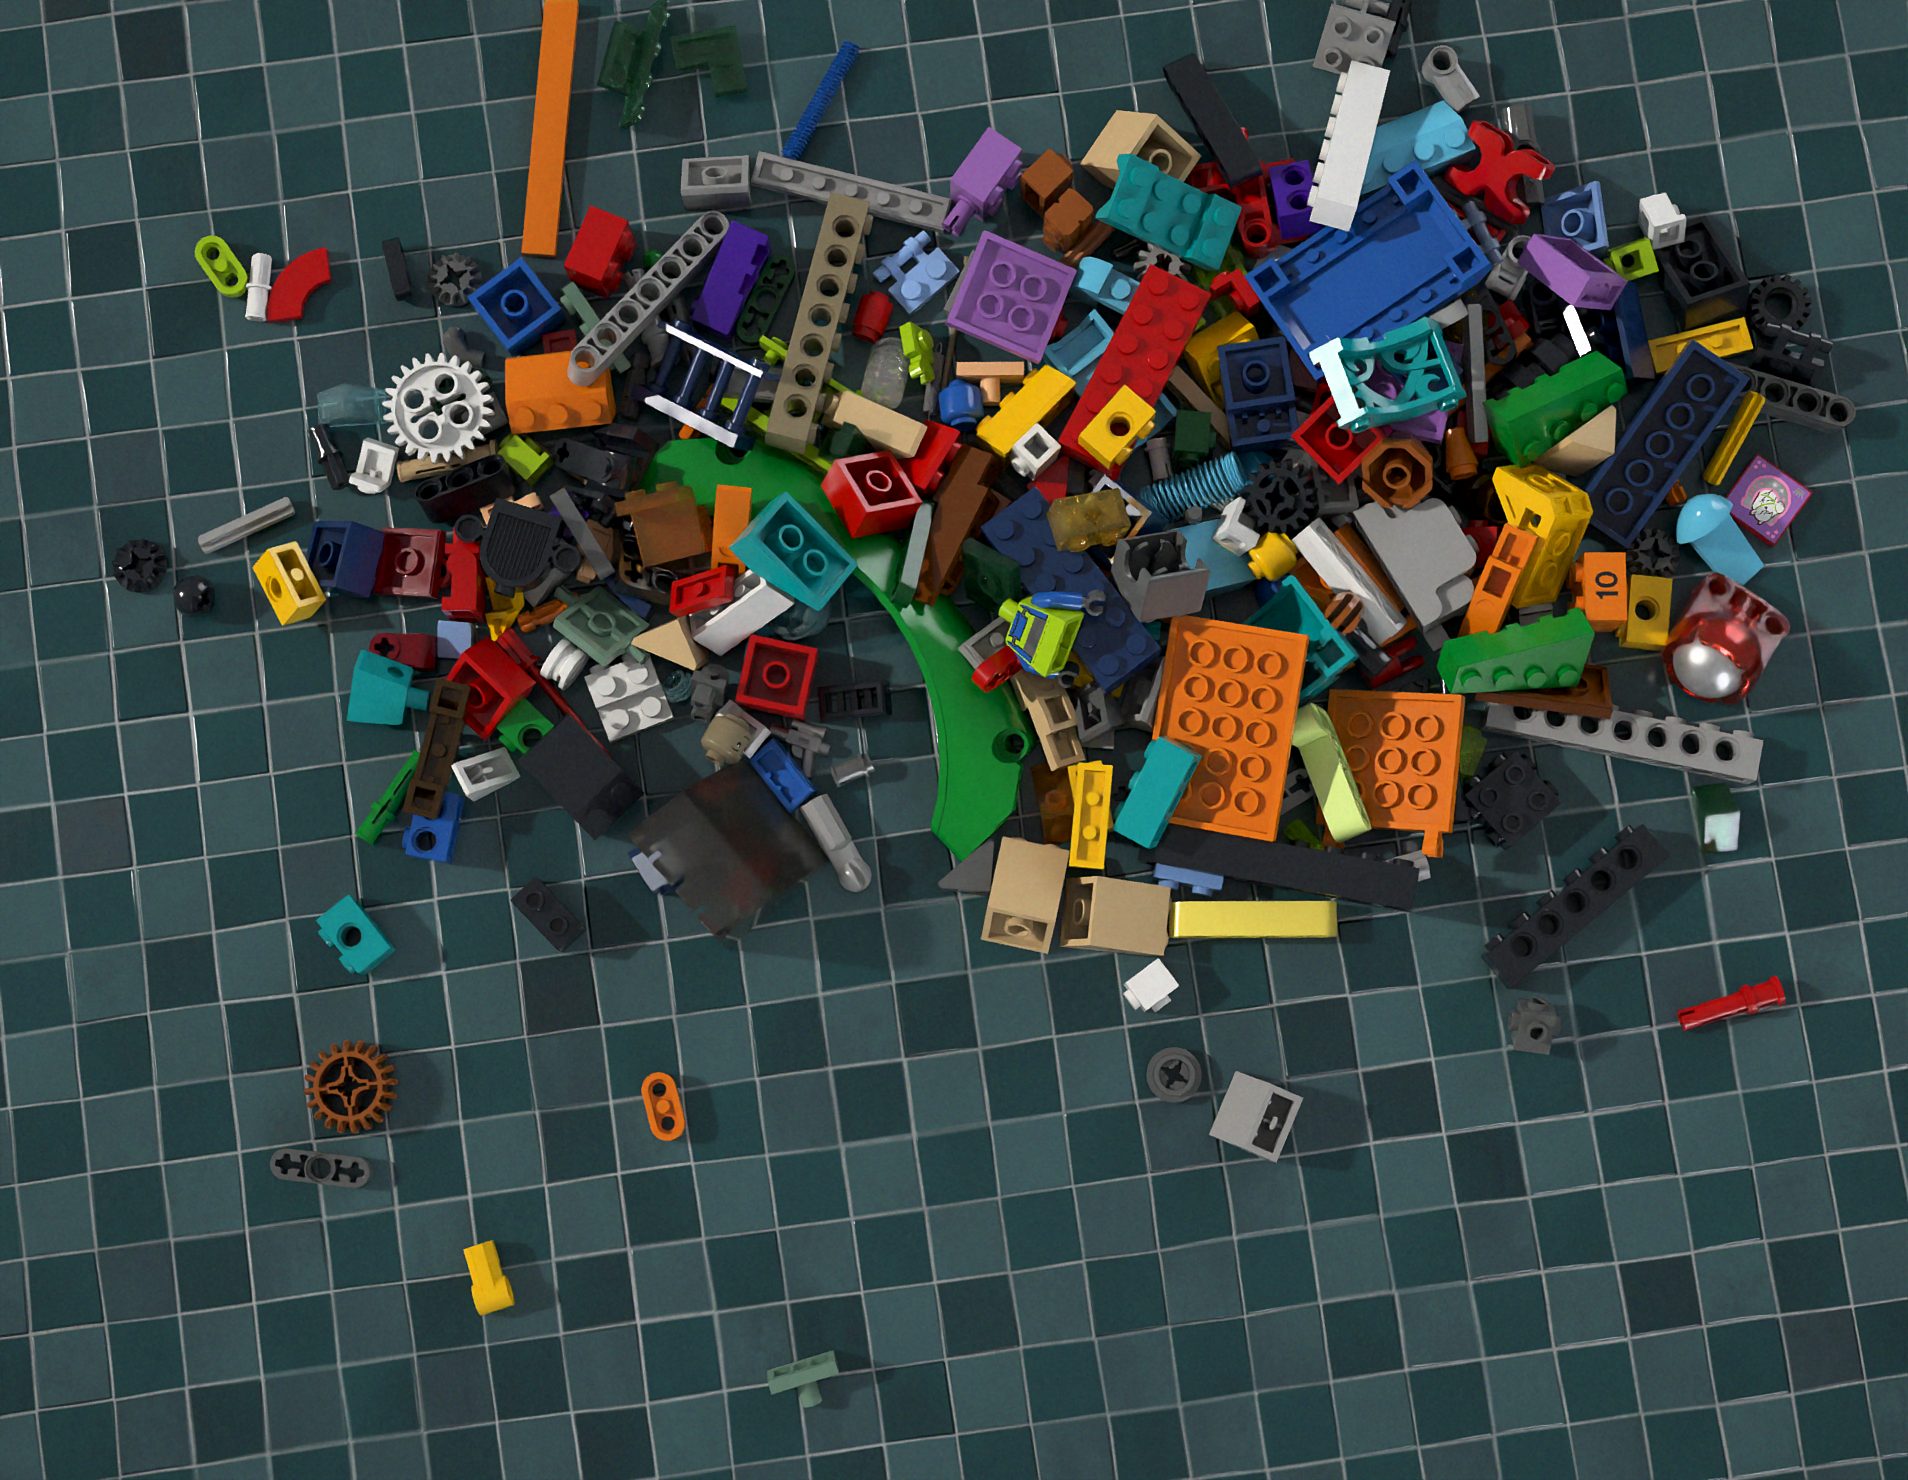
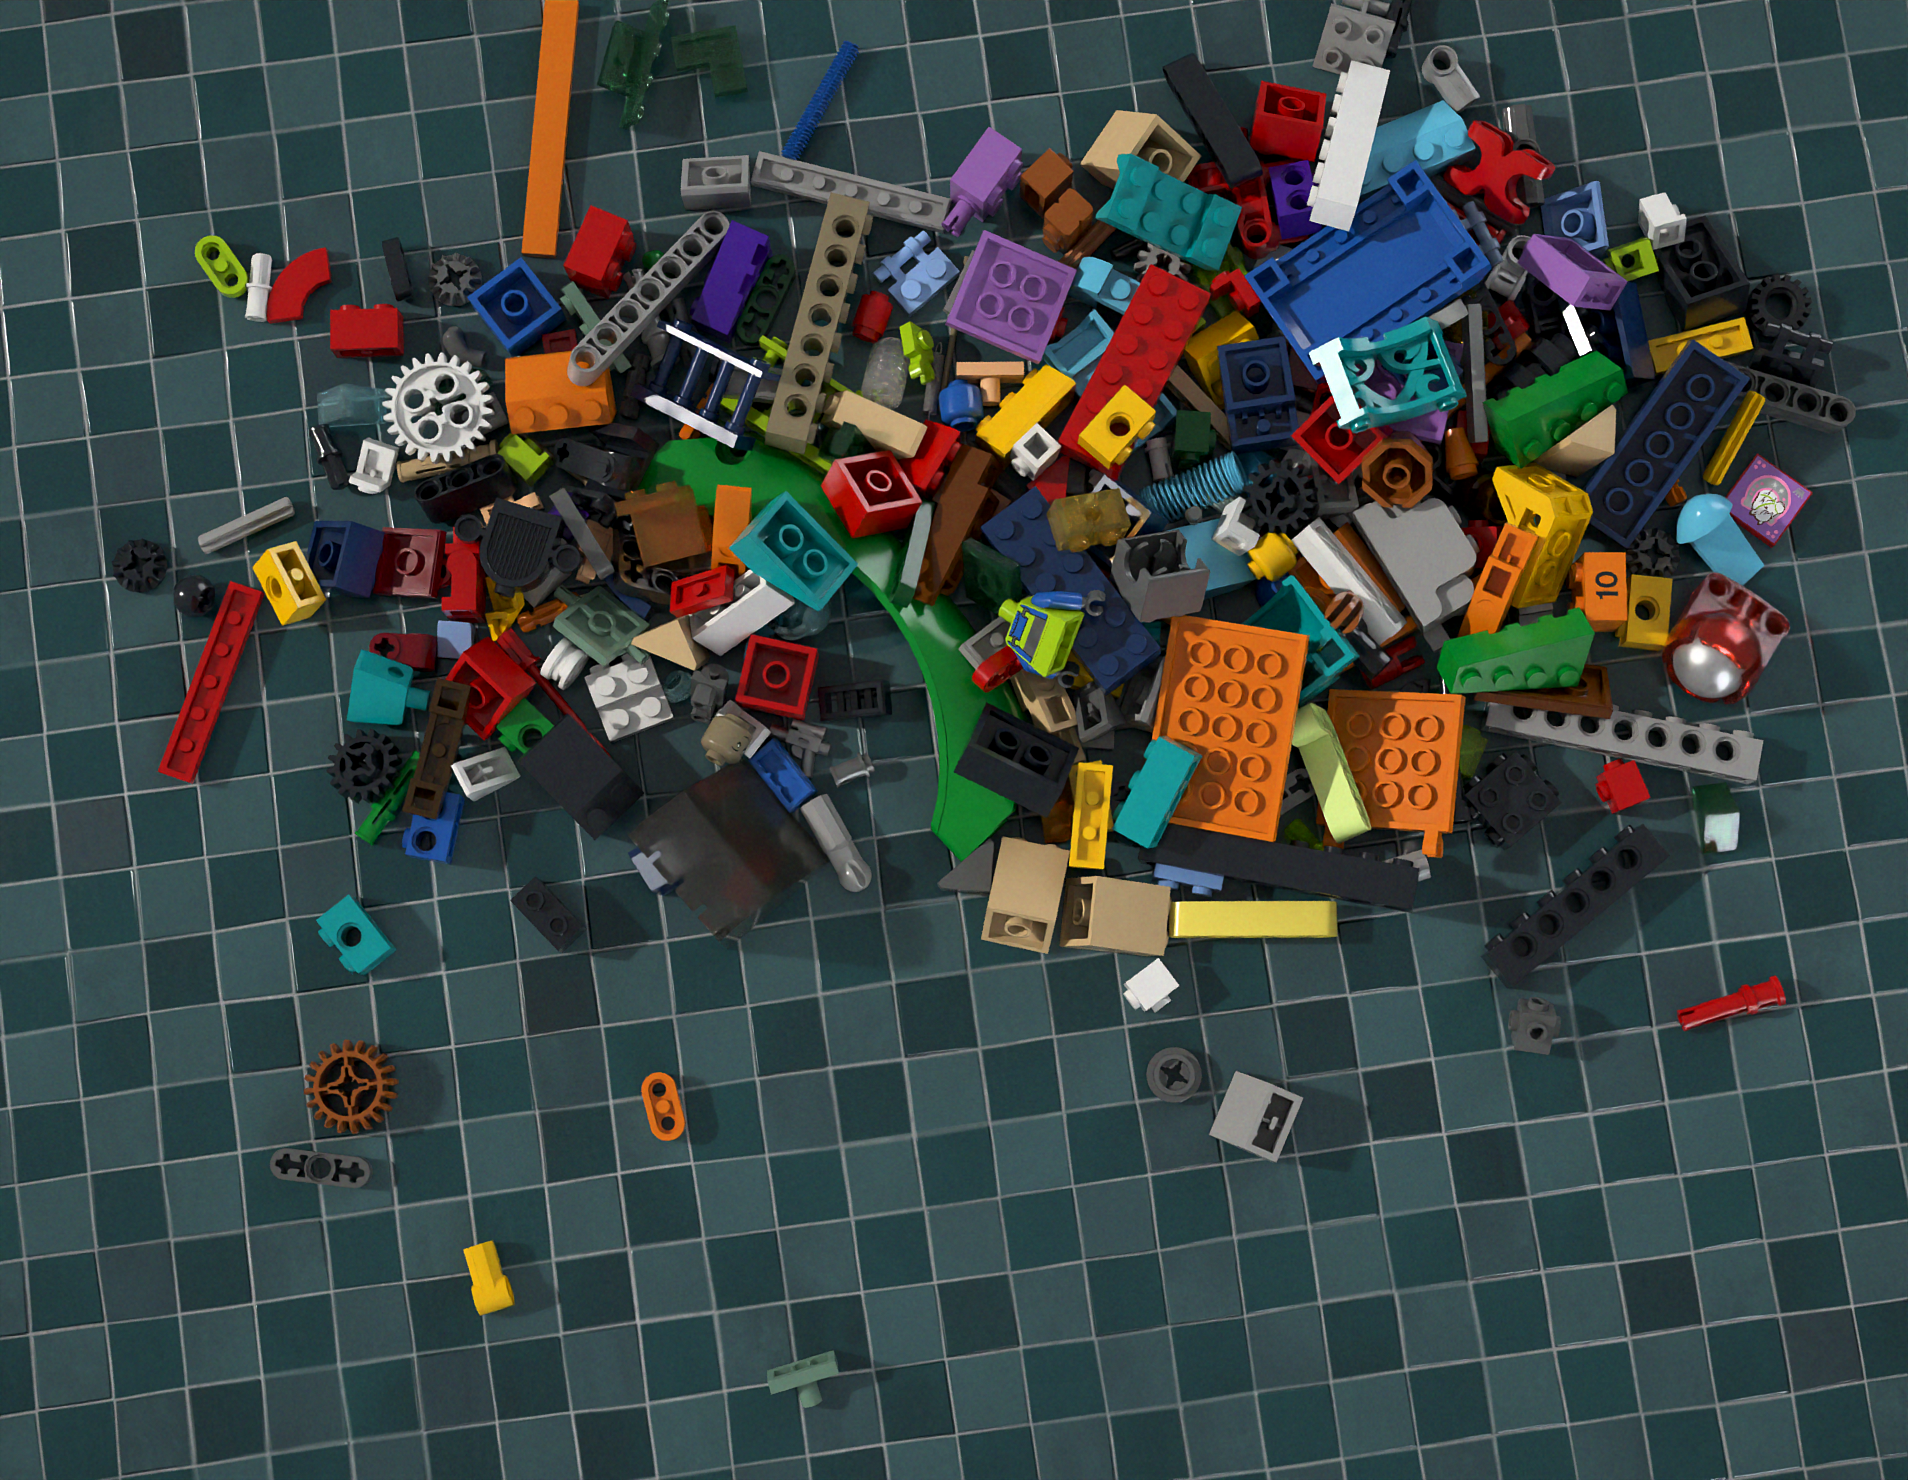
none -> red plate [158,581,265,784]
none -> black gear [327,729,403,804]
none -> red brick [330,304,404,358]
none -> black slope [953,702,1079,818]
none -> red brick [1249,81,1327,162]
none -> red brick [1595,758,1651,814]

